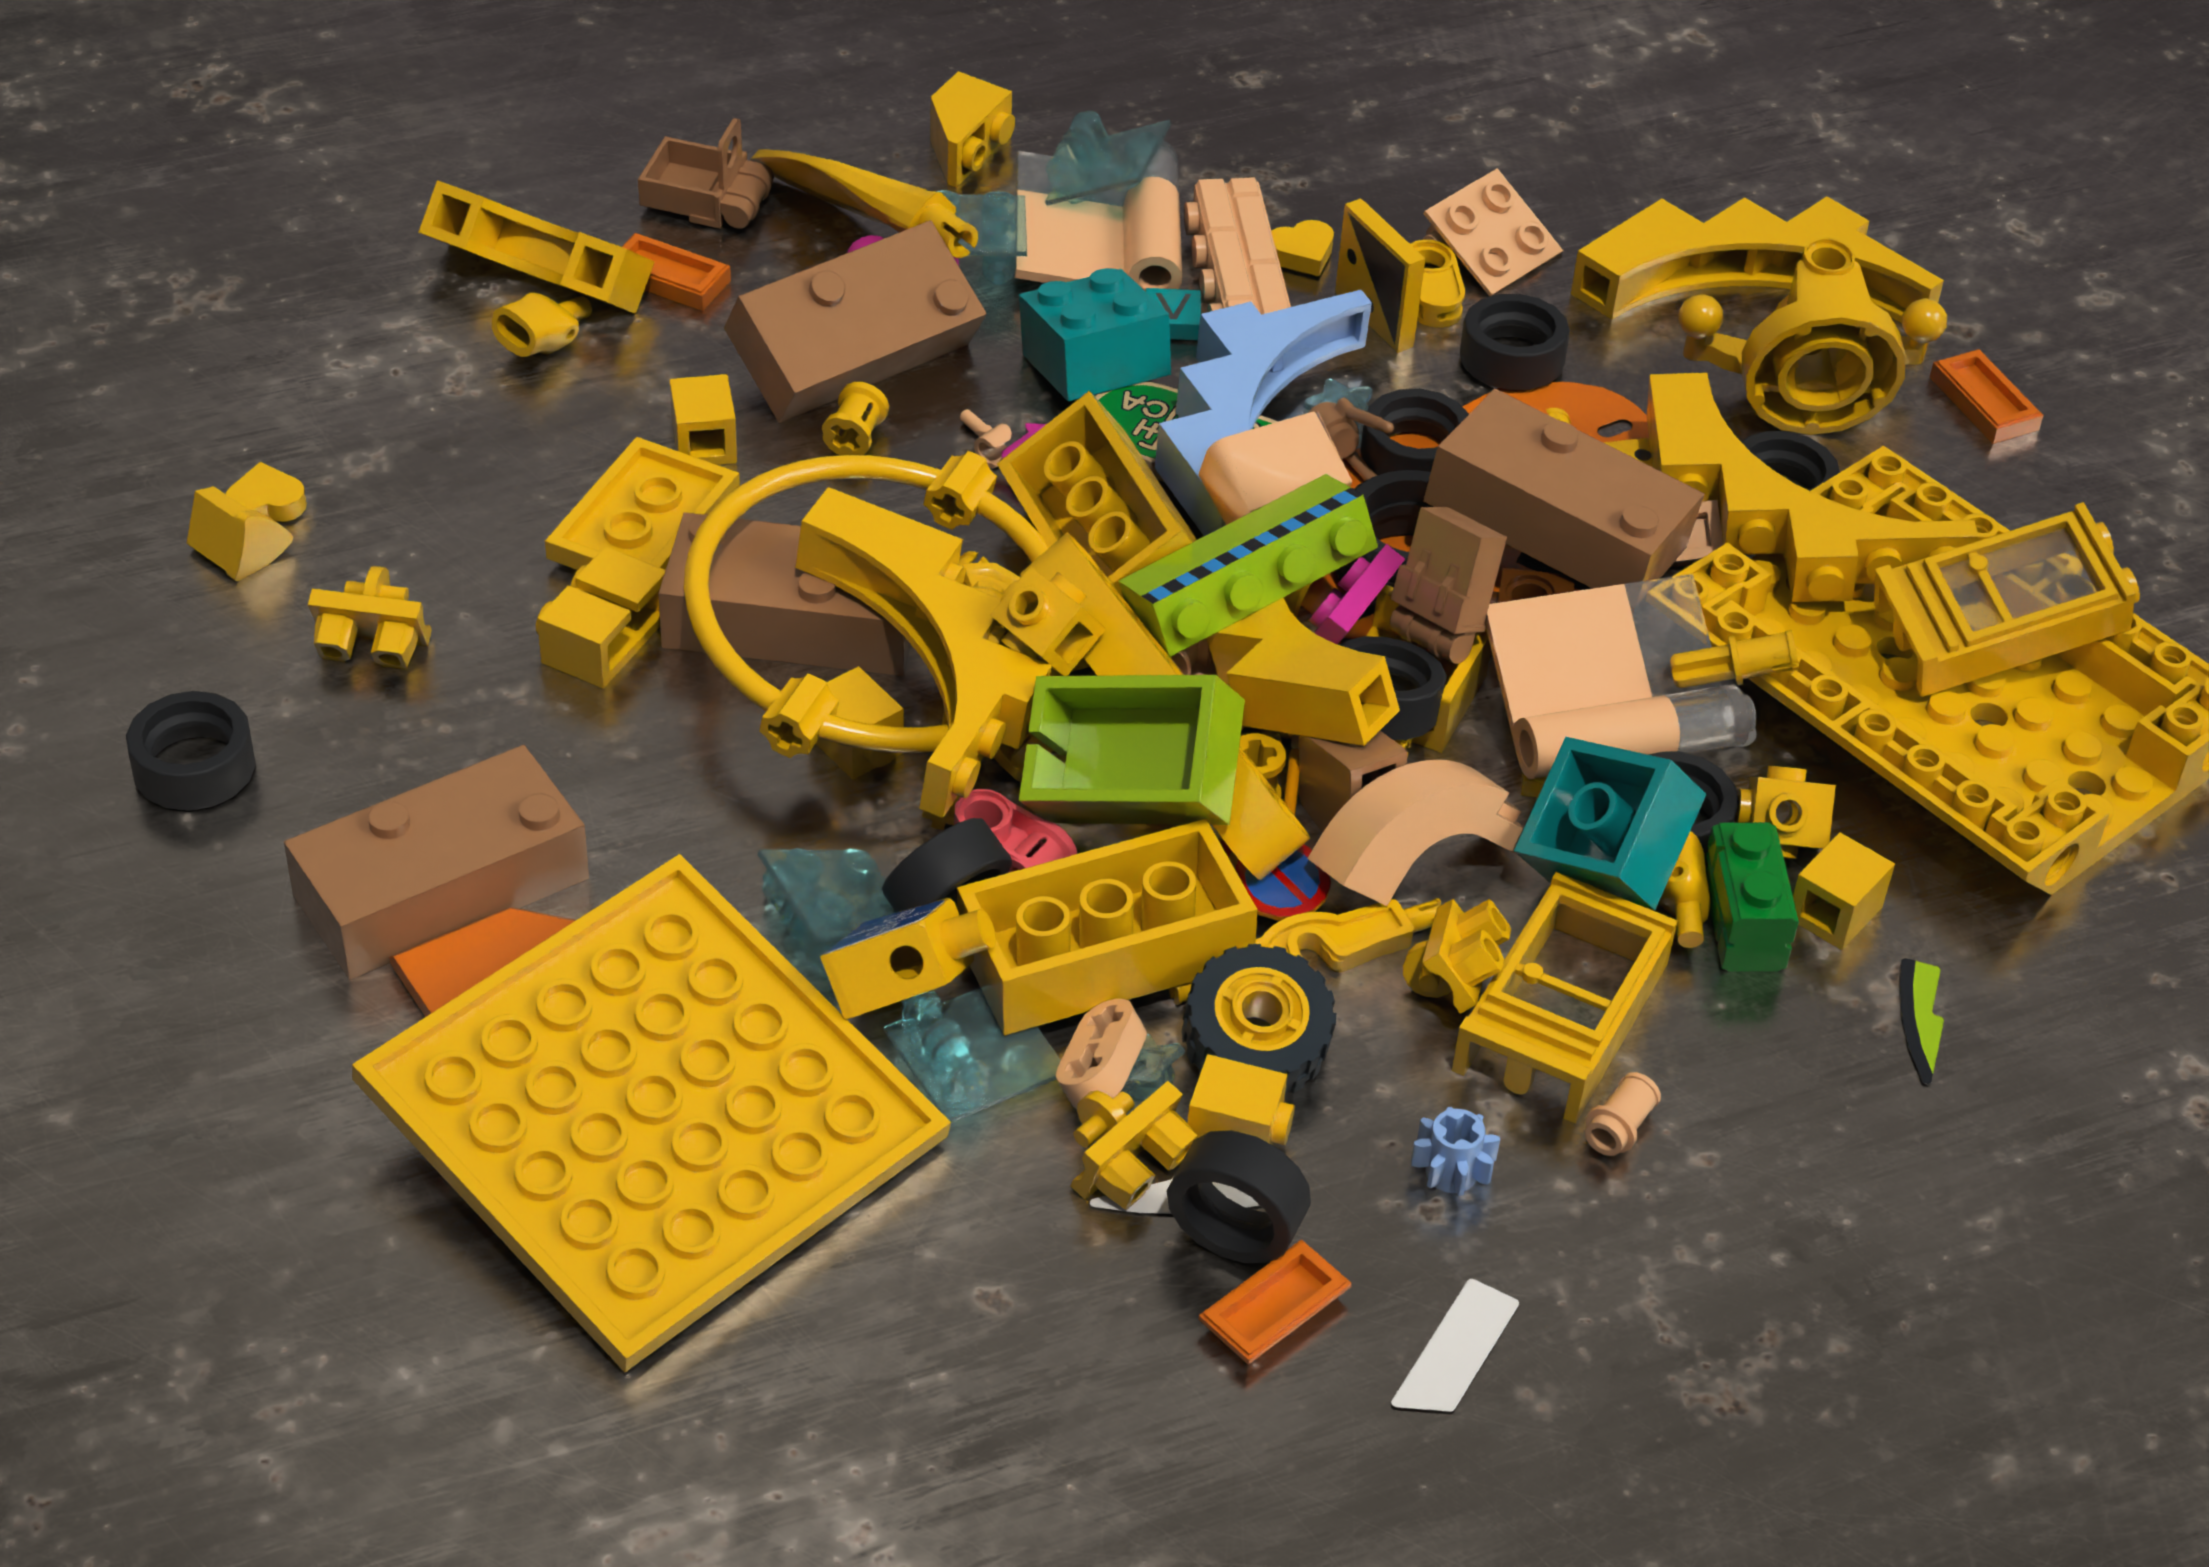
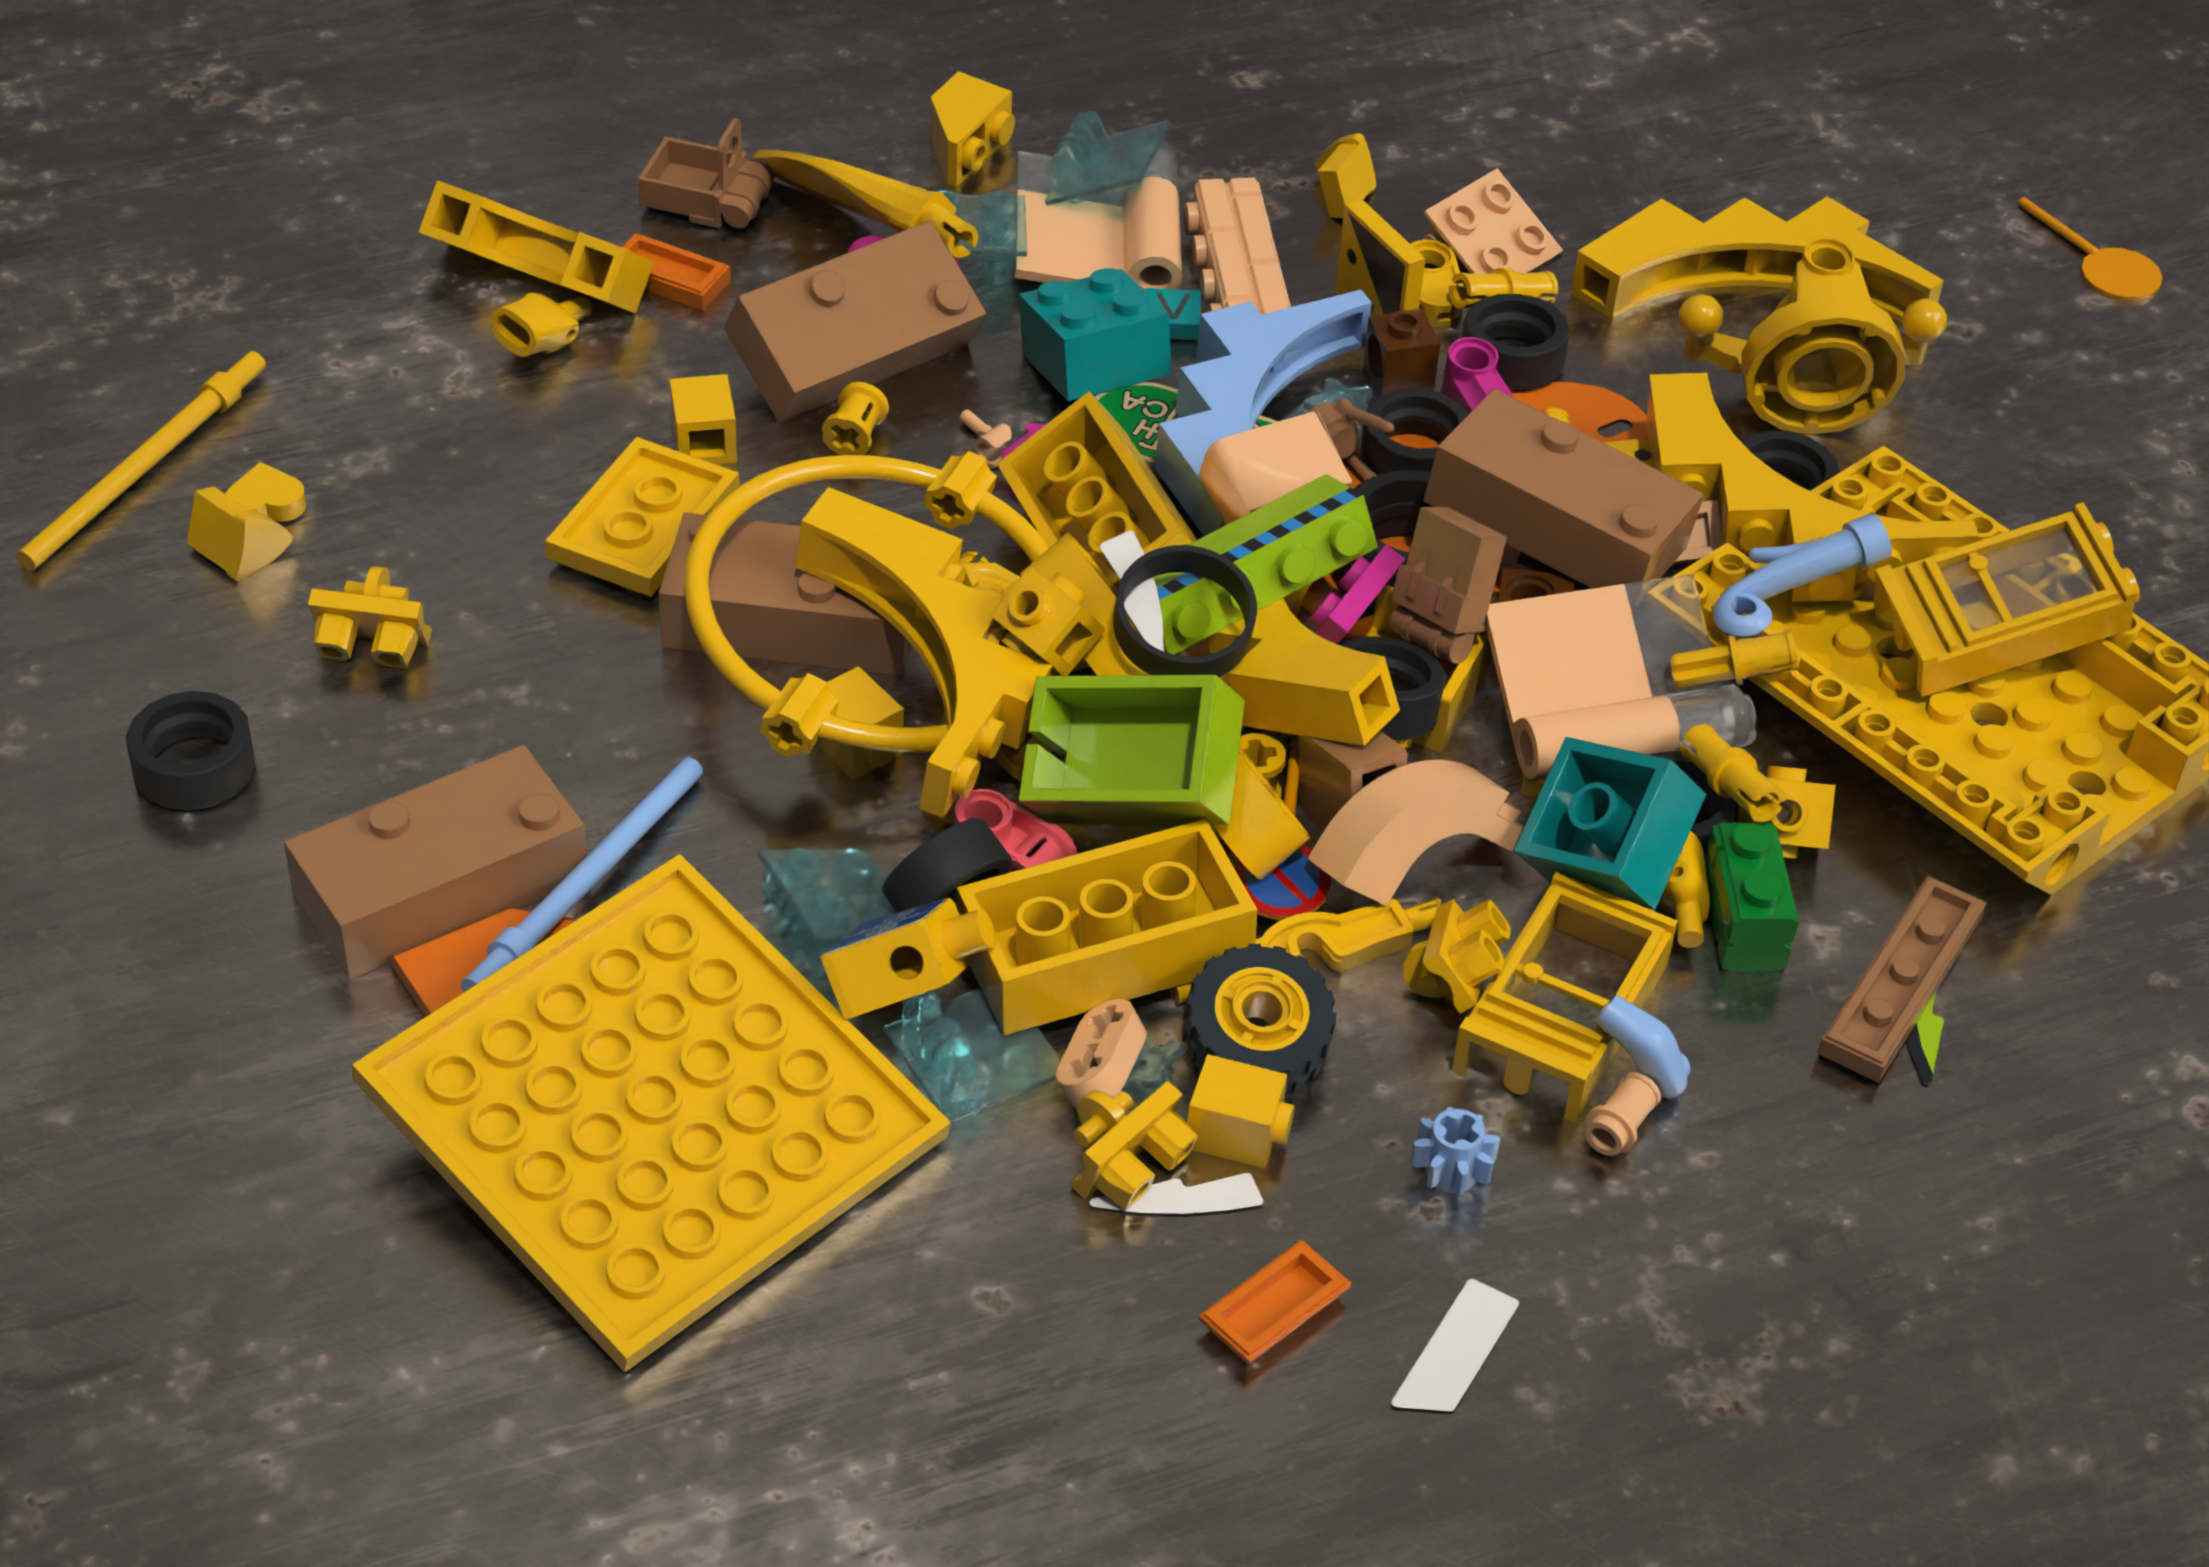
yellow piece [536,546,666,689] -> none
black tyre [1167,1130,1311,1263] -> none
yellow tile [1271,220,1334,276] -> none
yellow brick [1793,832,1895,950] -> none
orange tile [1929,349,2044,444] -> none
none -> yellow bar [16,351,266,571]
none -> light blue bar [461,757,703,992]
none -> white sticker [1100,530,1164,651]
none -> black tyre [1113,545,1257,677]
none -> yellow tile [1314,133,1377,218]
none -> reddish brown brick [1362,309,1441,399]
none -> dark pink piece [1440,337,1514,414]
none -> yellow pin [1449,267,1558,309]
none -> light blue arm [1594,994,1691,1099]
none -> yellow pin [1680,724,1786,823]
none -> light blue plant [1713,513,1892,638]
none -> medium nougat tile [1817,876,1987,1083]
none -> light orange piece [2018,197,2163,301]

